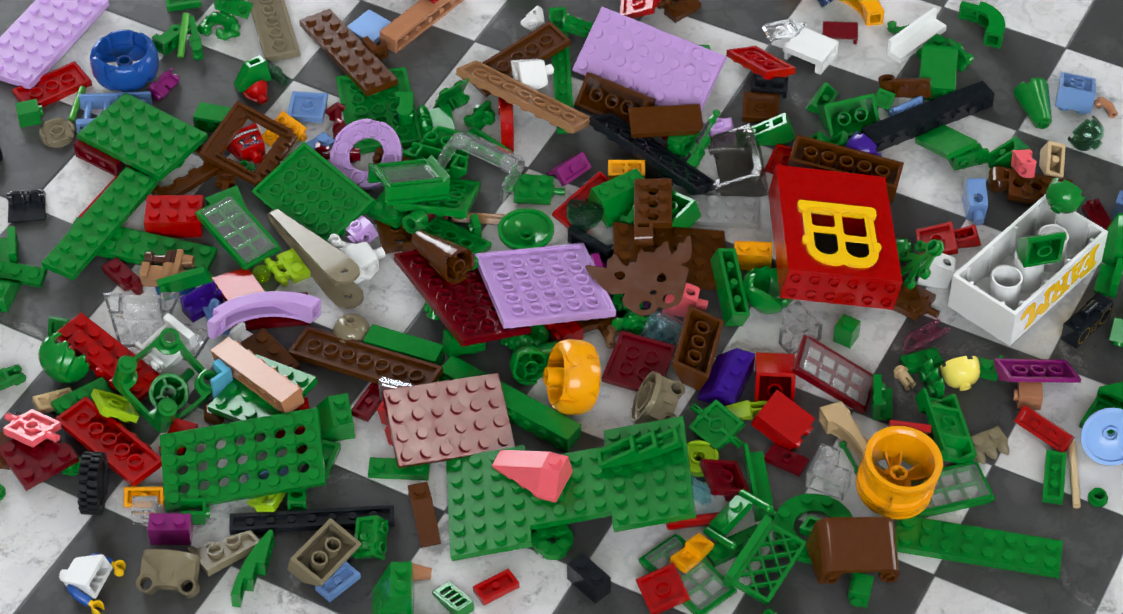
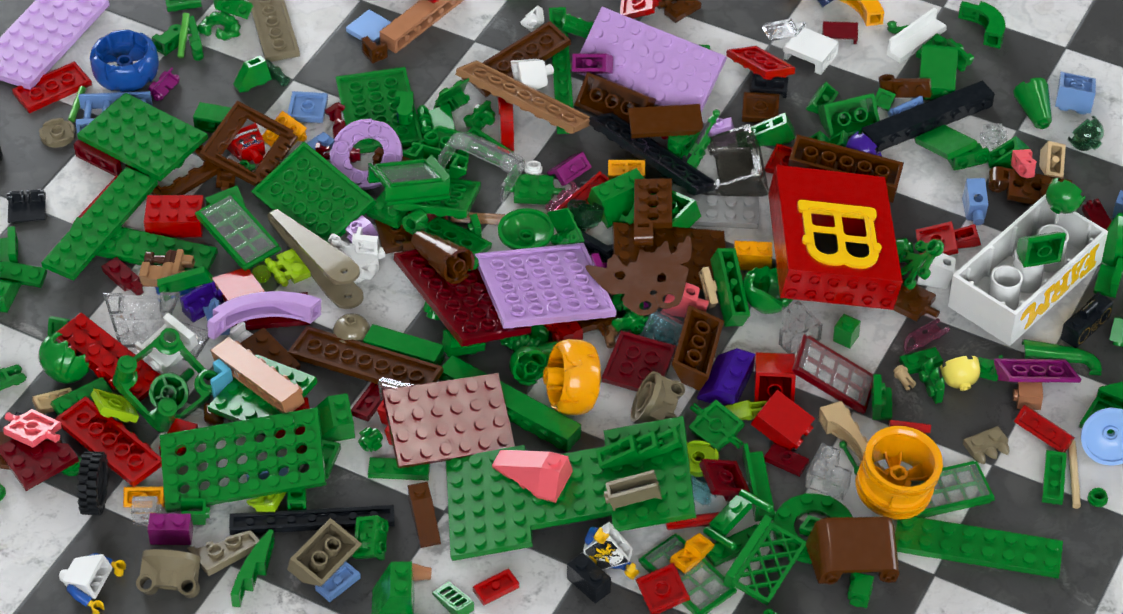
green brick [15,99,44,128] -> none
red piece [243,80,269,105] -> none
reddish brown plate [299,9,398,96] -> none
green plate [532,524,573,560] -> none
green piece [915,388,977,464] -> none
nougat arm [1093,97,1118,118] -> none
none -> white bracket [352,227,379,255]
none -> green gear [358,427,383,452]
none -> white plate [524,160,543,175]
none -> clear pink piece [545,181,577,216]
none -> green hinge [547,208,585,246]
none -> magenta brick [572,54,613,74]
none -> torso [580,522,640,579]
none -> dark tan window [604,470,662,511]
none -> tan plate [699,266,718,308]
none -> clear brick [980,123,1007,153]
none -> green animal [1022,339,1102,376]

